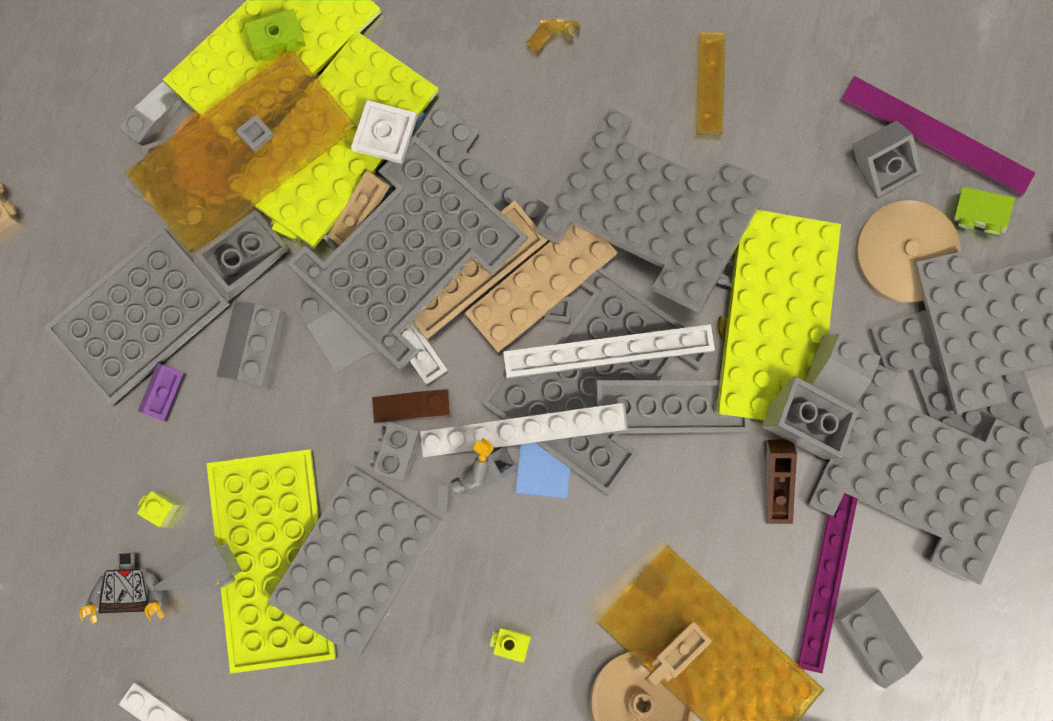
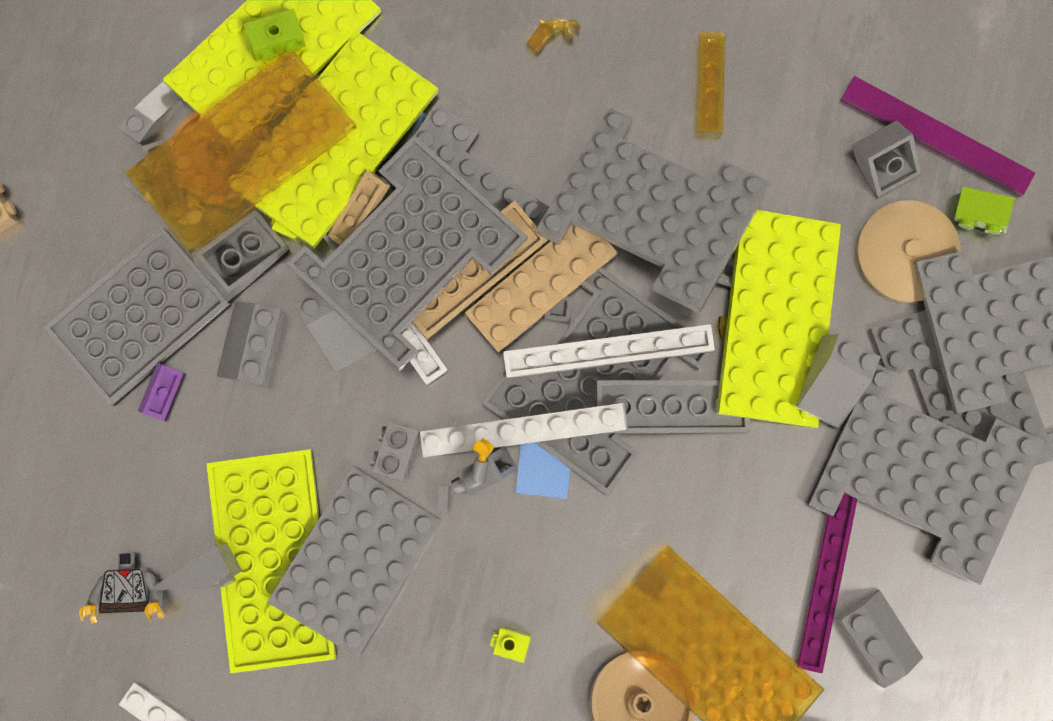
neon yellow brick [137,491,180,528] -> none
light grey tile [236,114,274,153] -> none
white plate [351,100,418,164] -> none
reddish brown slope [372,389,452,423] -> none
tan hinge [645,621,712,687] -> none
light grey slope [762,377,859,459] -> none
reddish brown slope [766,440,797,524] -> none

